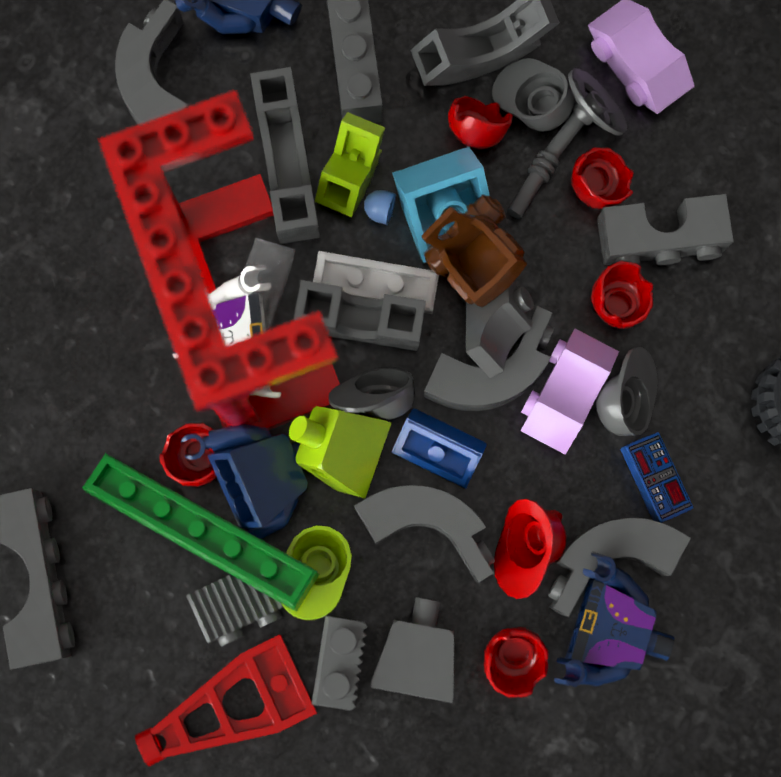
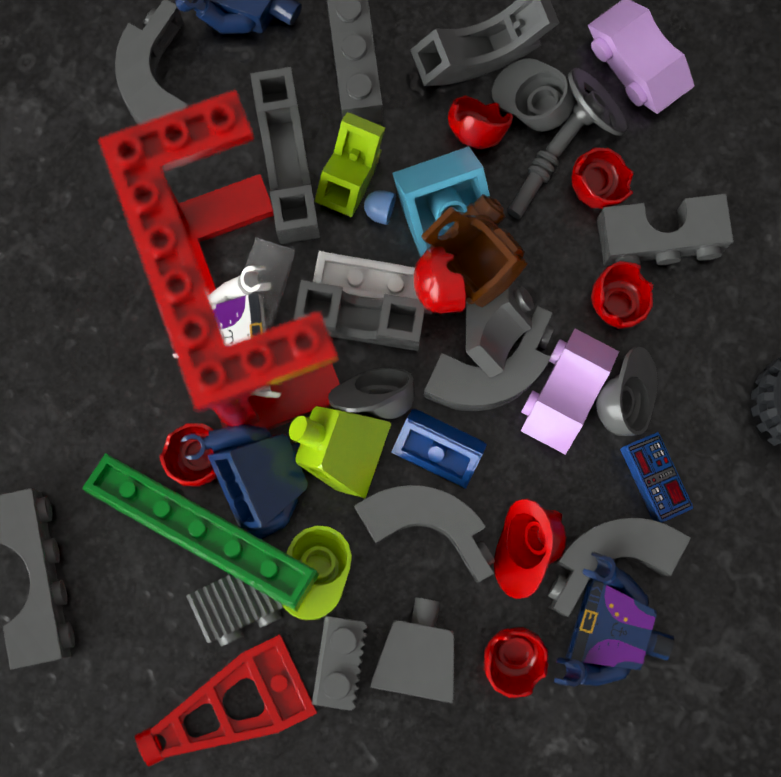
none -> red hair [414,247,466,313]

